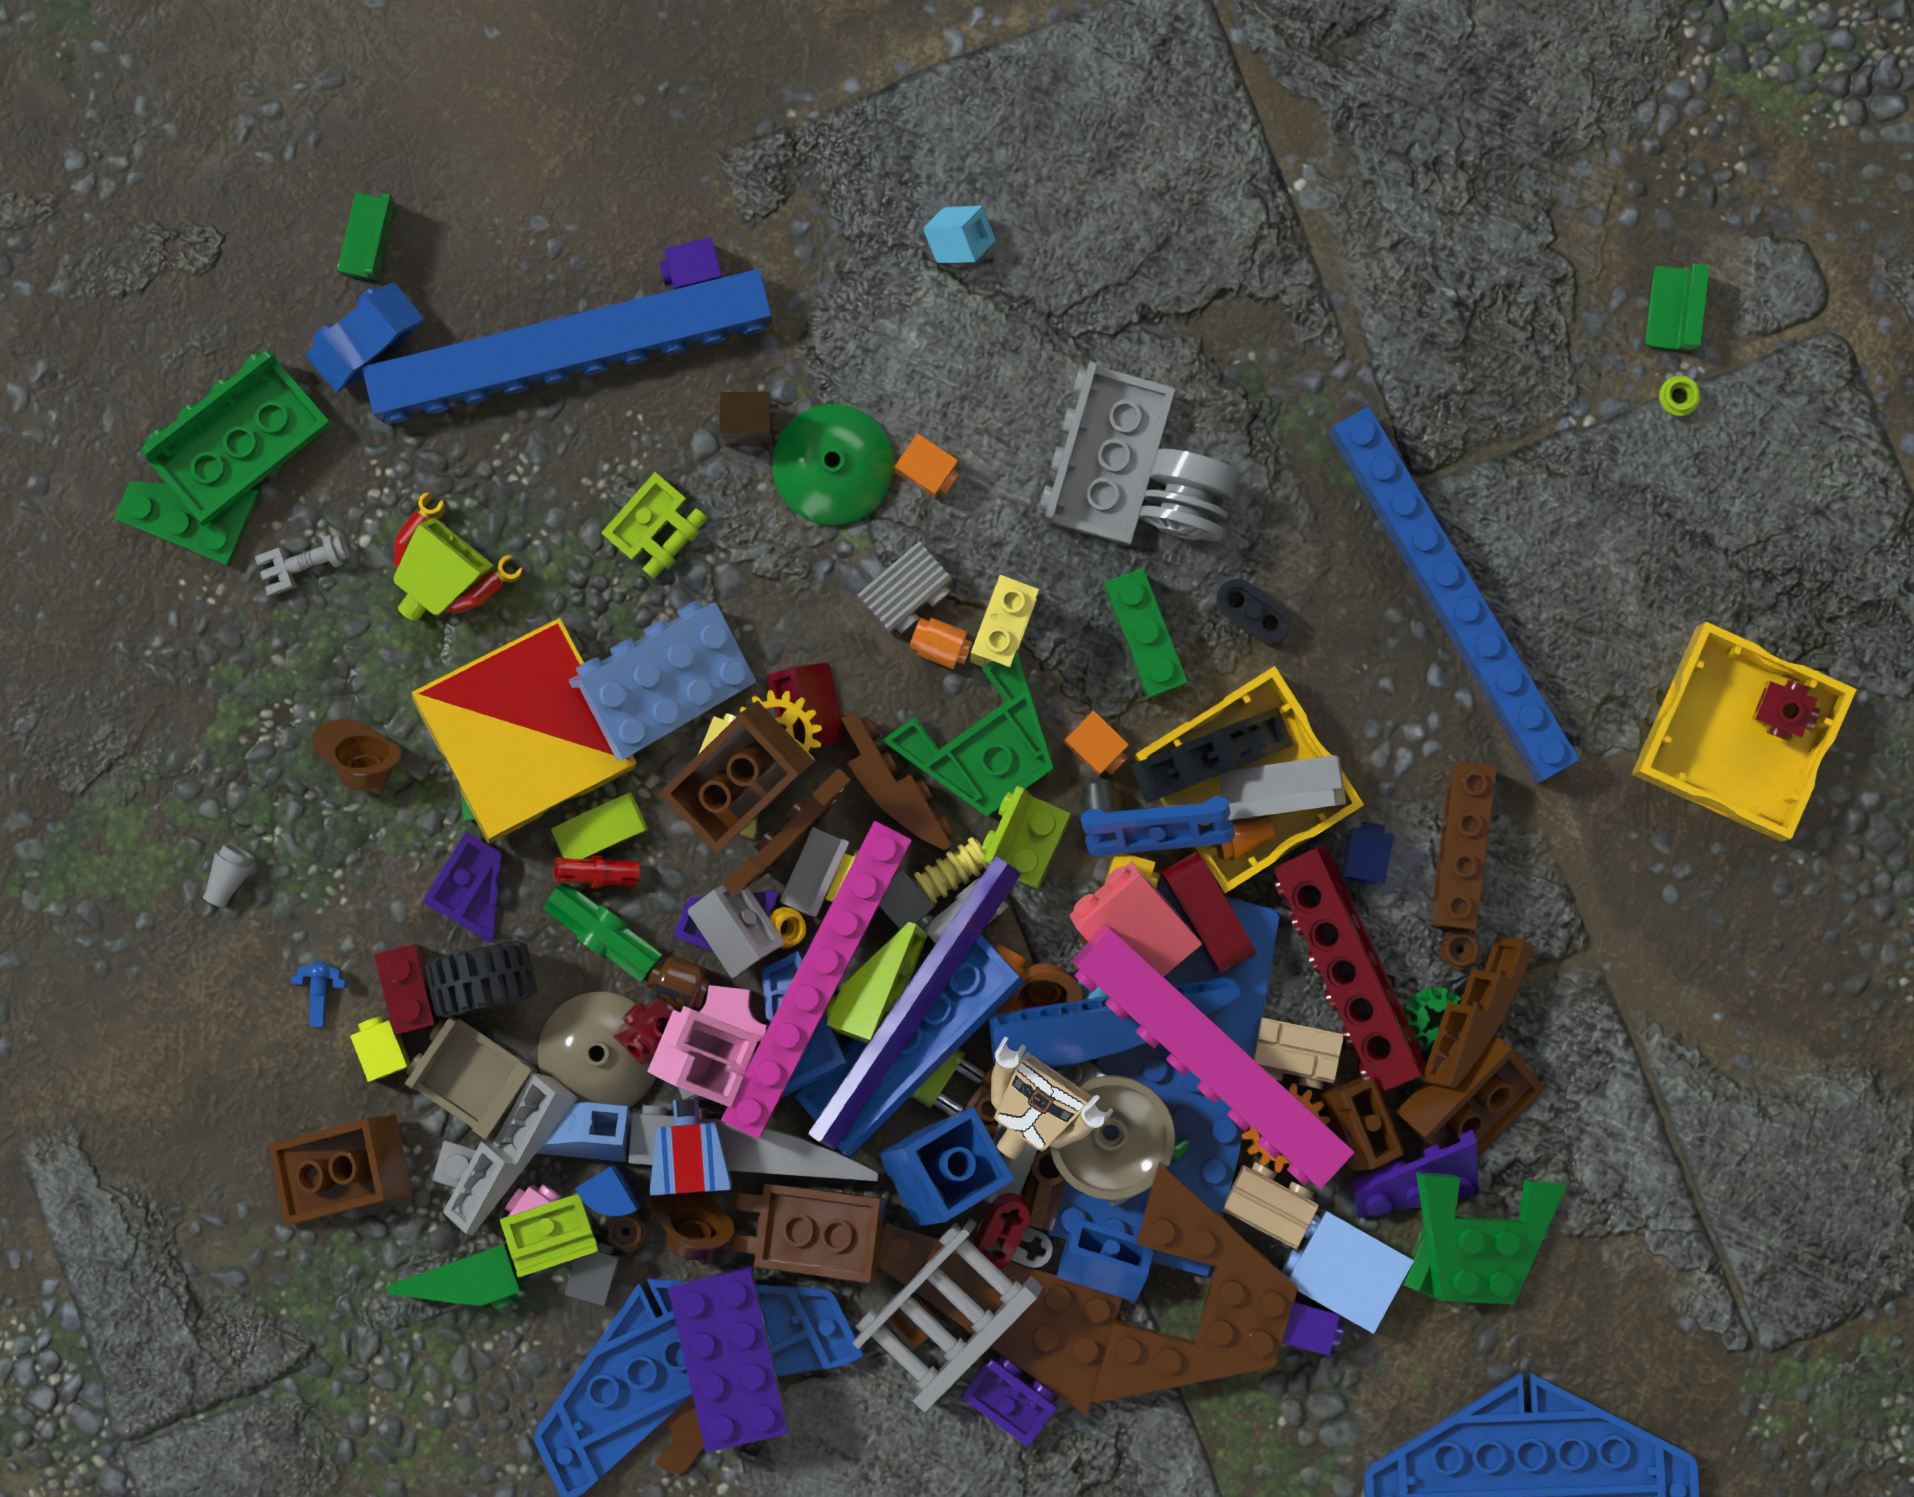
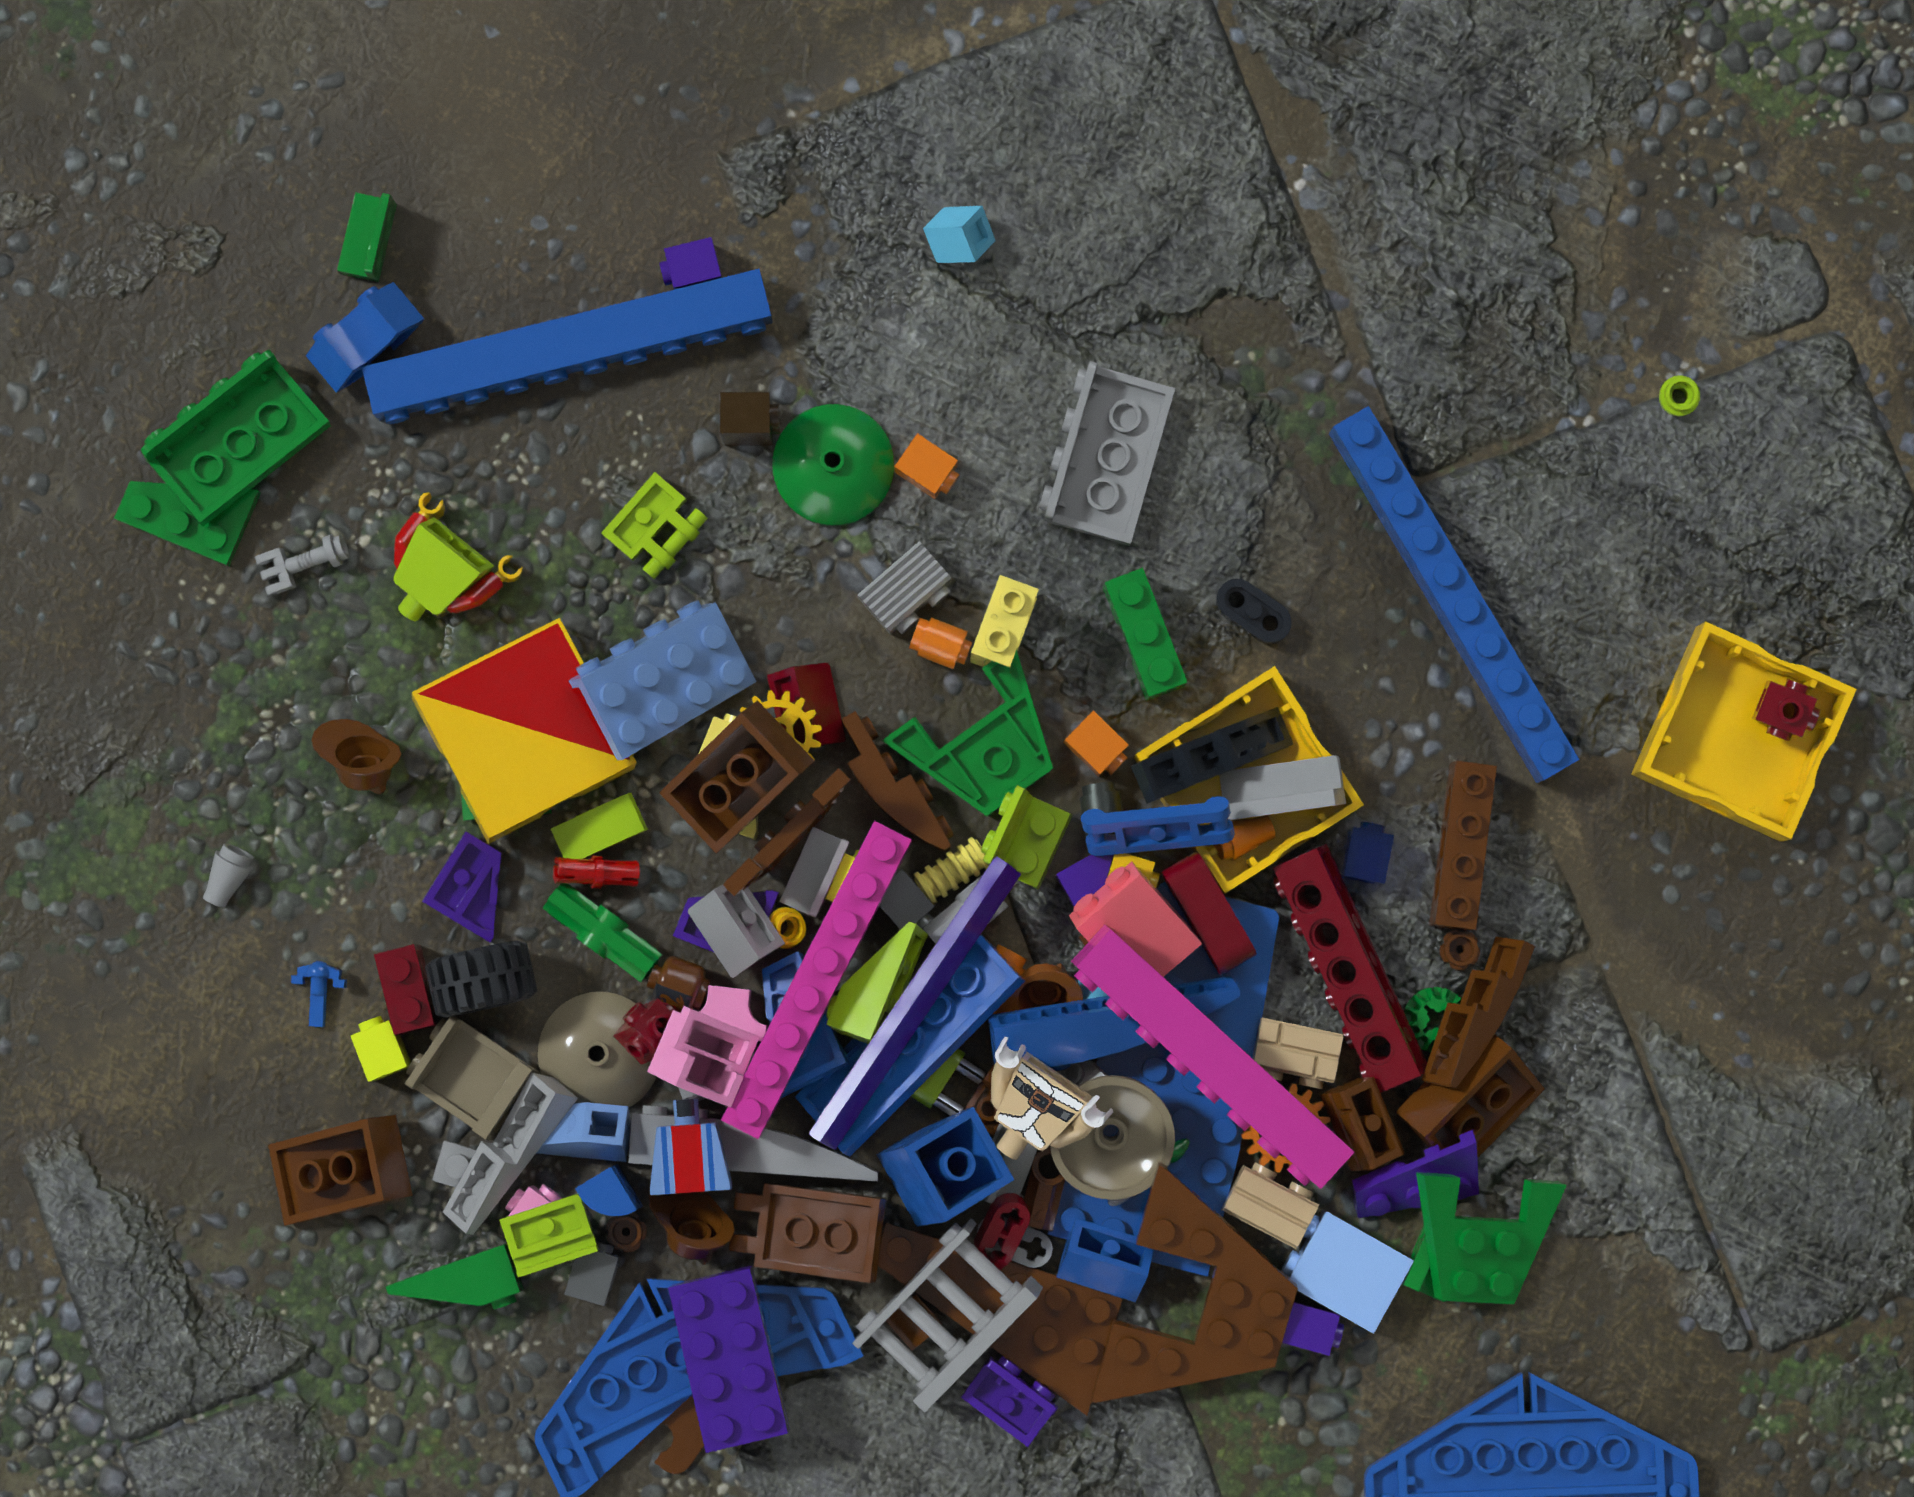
light grey wheel [1139,448,1239,541] -> none
green panel [1645,263,1710,353] -> none
none -> dark purple slope [1055,855,1113,908]

